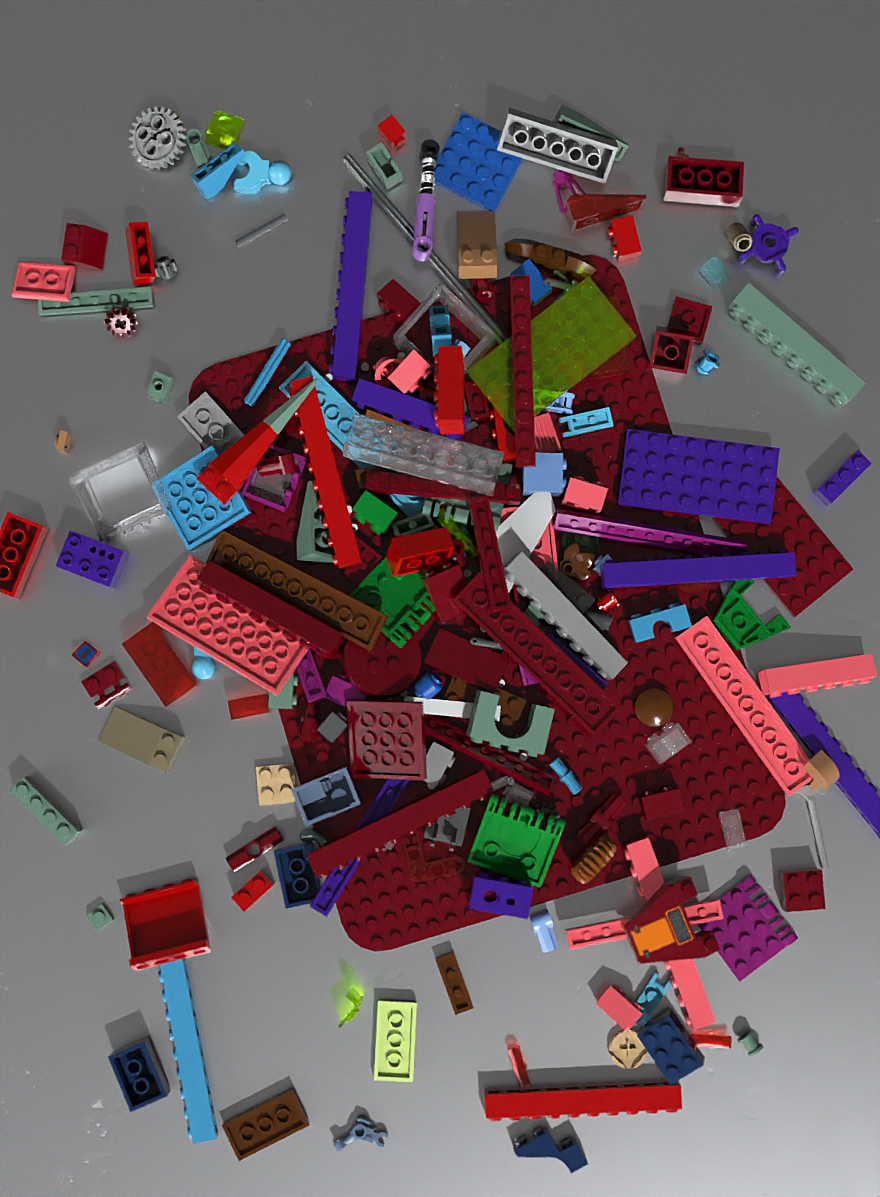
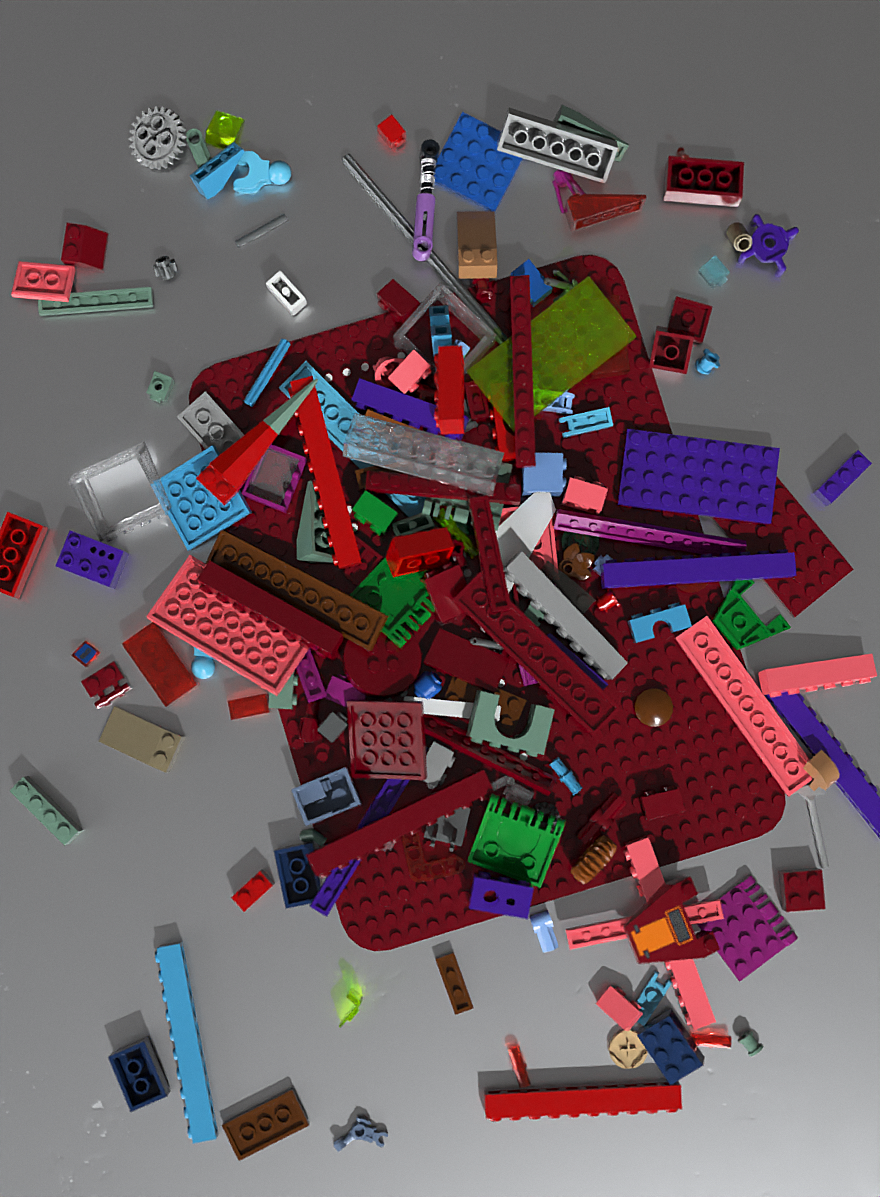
medium nougat plate [55,430,72,453] -> none
sand green plate [86,903,114,931] -> none
dark red gear [104,305,137,338] -> none
red panel [119,879,211,971] -> none
red brick [125,222,156,285] -> none
dark red piece [226,826,284,872] -> none
tan plate [256,763,297,806] -> none
dark red piece [257,452,297,477] -> none
dark purple brick [329,191,373,382] -> none
sand green piece [366,142,402,190] -> none
yellowish green plate [374,1000,417,1082] -> none
reddish brown brick [504,238,597,280] -> none
dark blue arch [513,1127,588,1174] -> none
coral brick [534,413,561,453] -> none
dark grey cone [584,610,613,631] -> none
red brick [607,215,642,261] -> none
clear brick [645,722,692,764] -> none
clear plate [719,809,747,852] -> none
sand green brick [727,283,866,407] -> none
none -> white brick [266,271,307,316]

